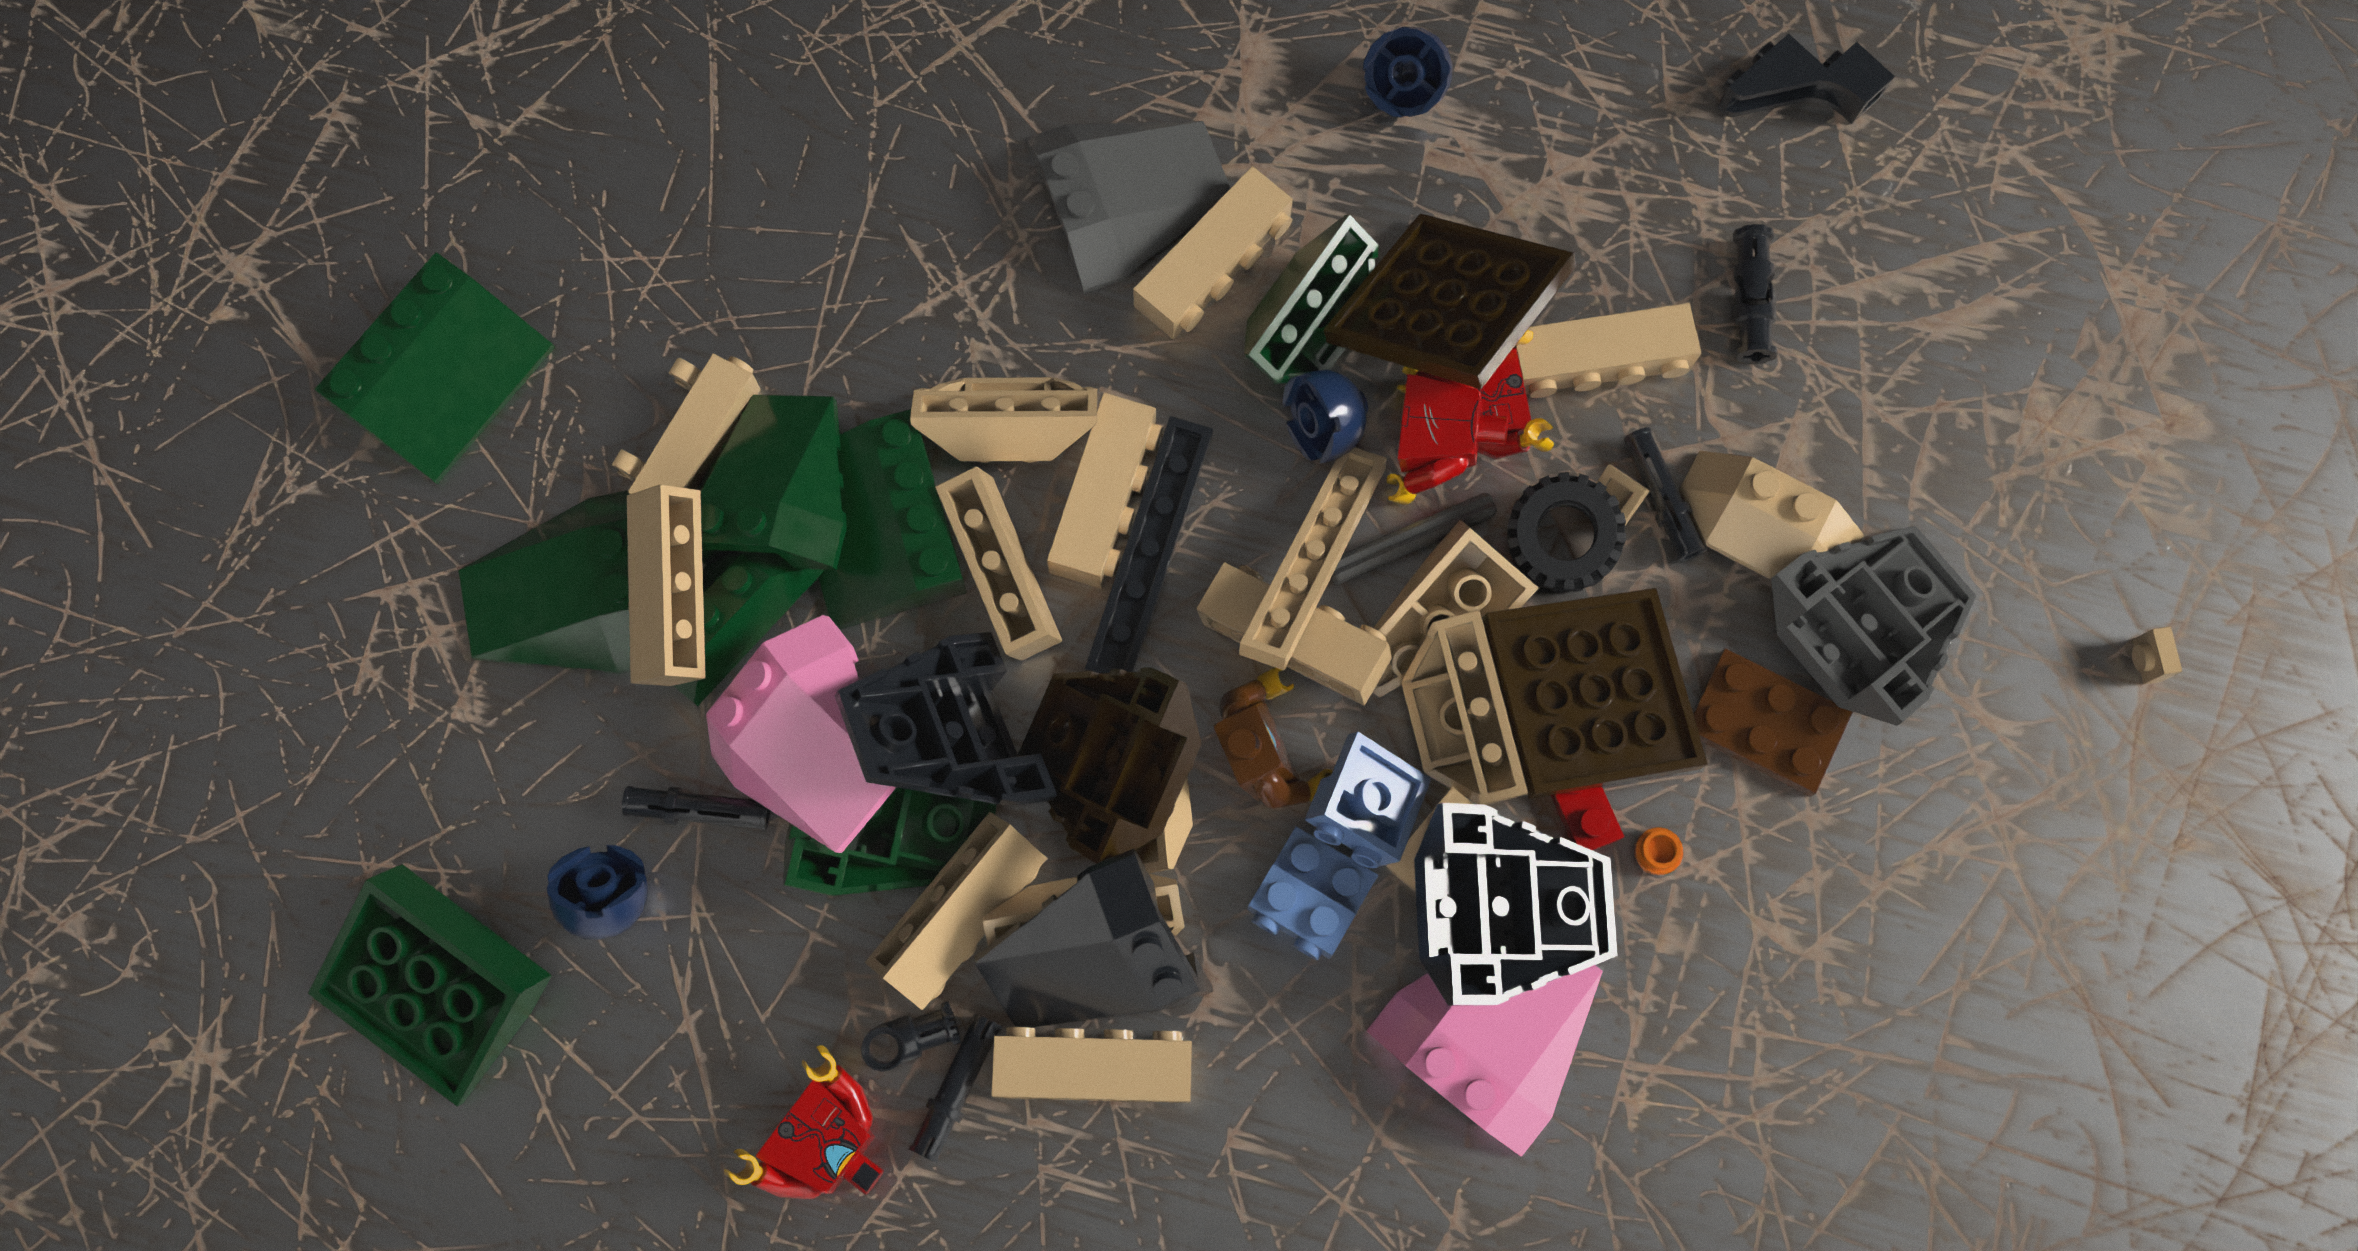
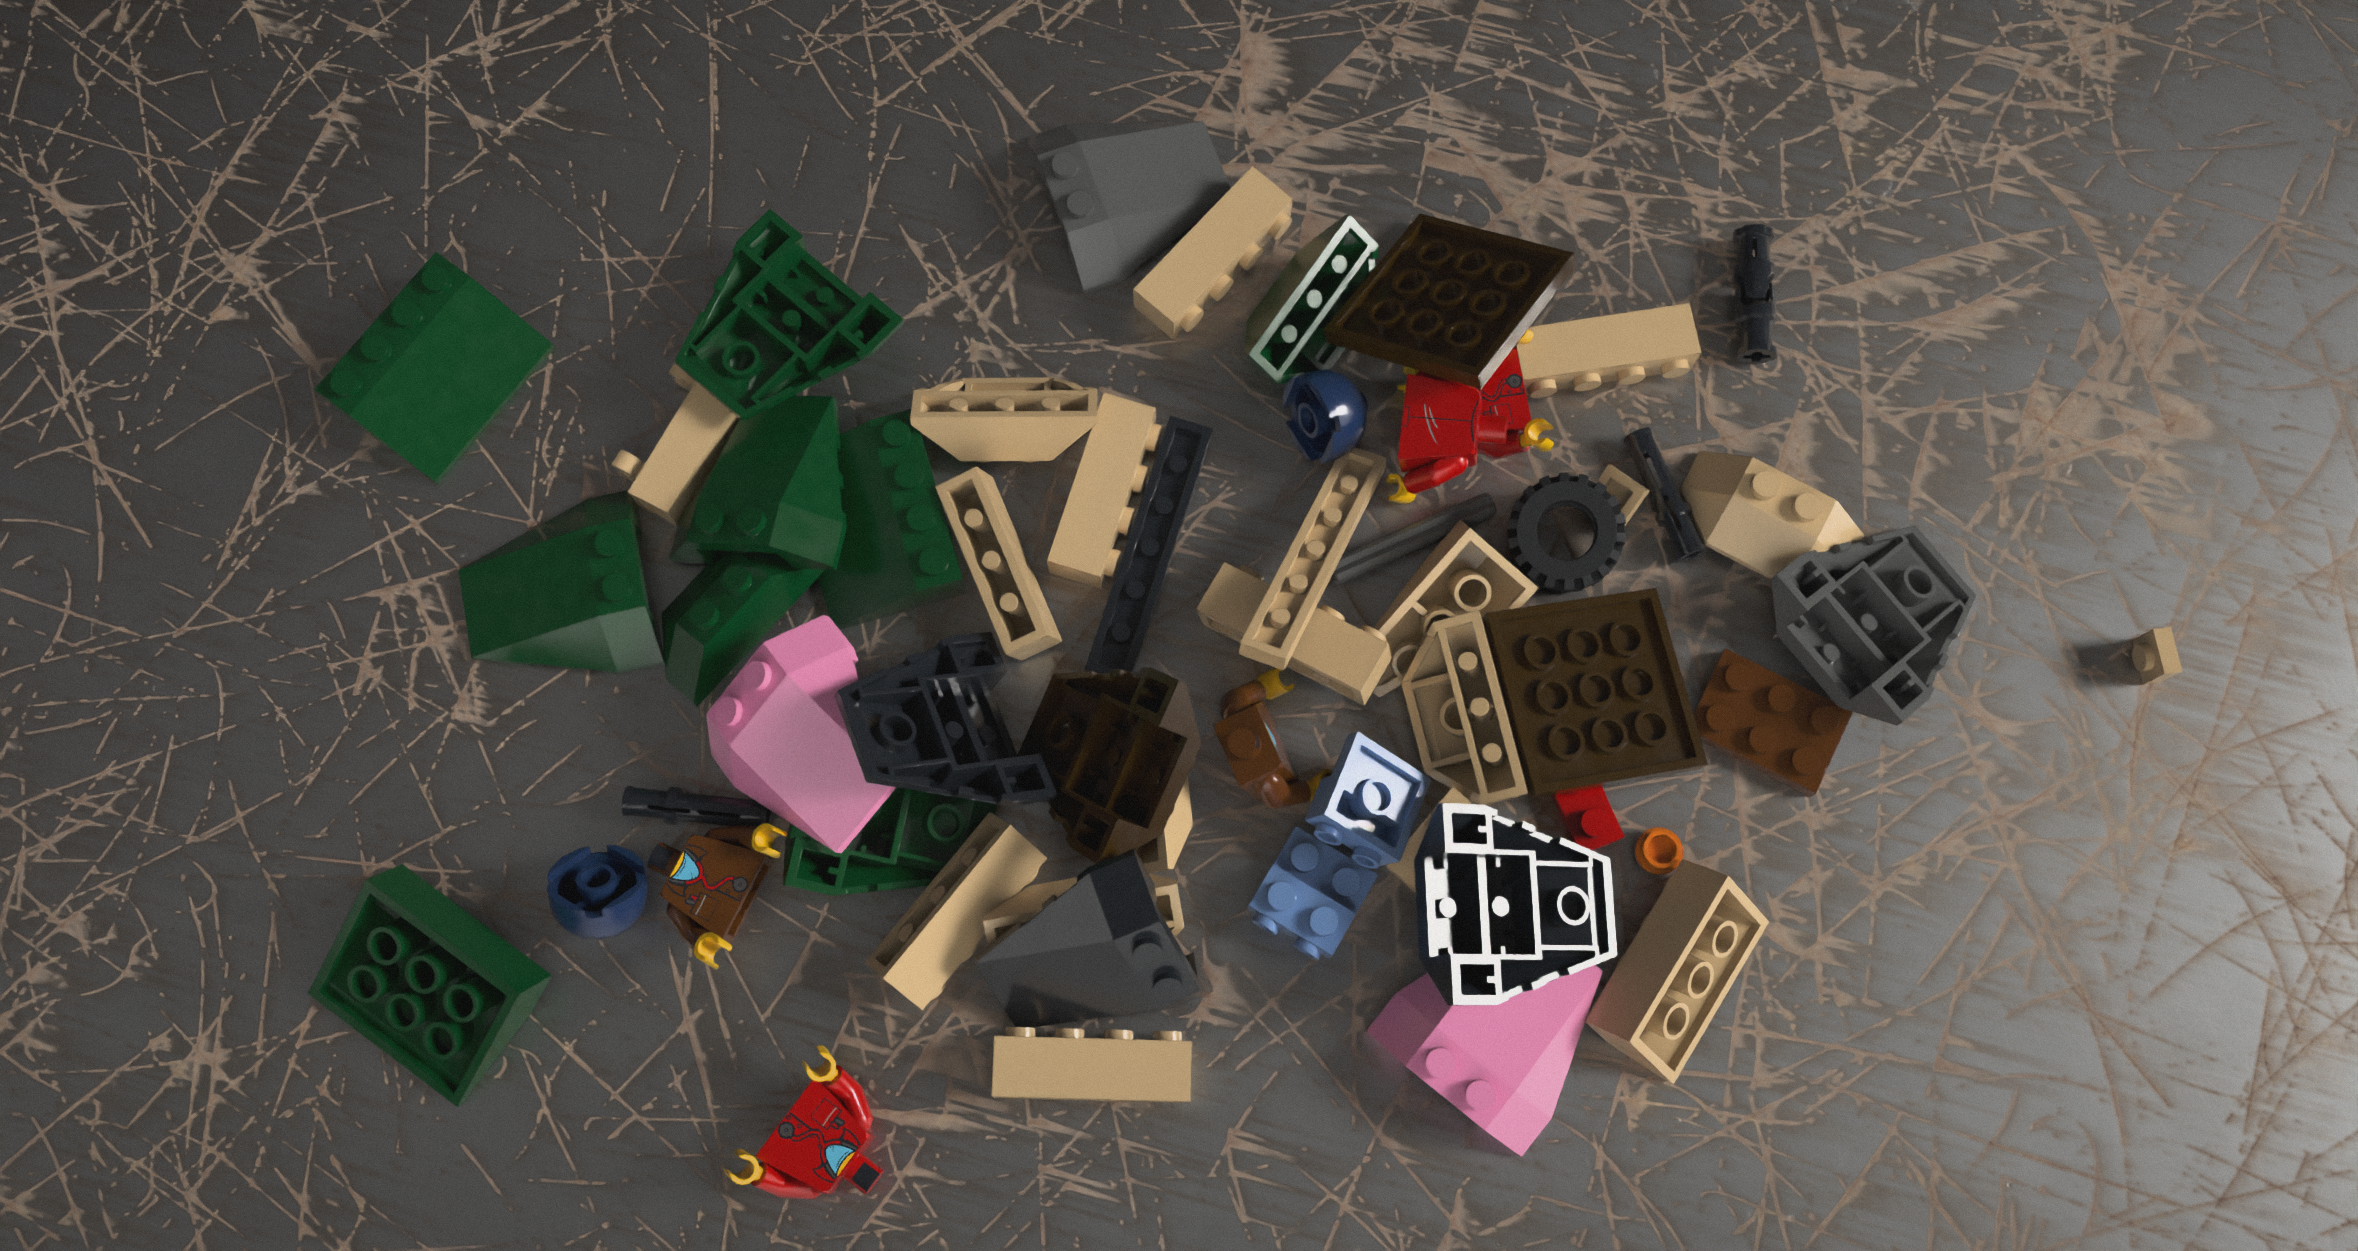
tan brick [627,484,705,686] -> none
black connector [861,1001,962,1072] -> none
black pin [908,1013,1002,1163] -> none
dark blue cylinder [1363,26,1453,117] -> none
black arch [1717,33,1895,124] -> none
none -> reddish brown torso [647,823,787,970]
none -> dark green wedge [675,209,904,422]
none -> tan slope [1585,859,1769,1084]

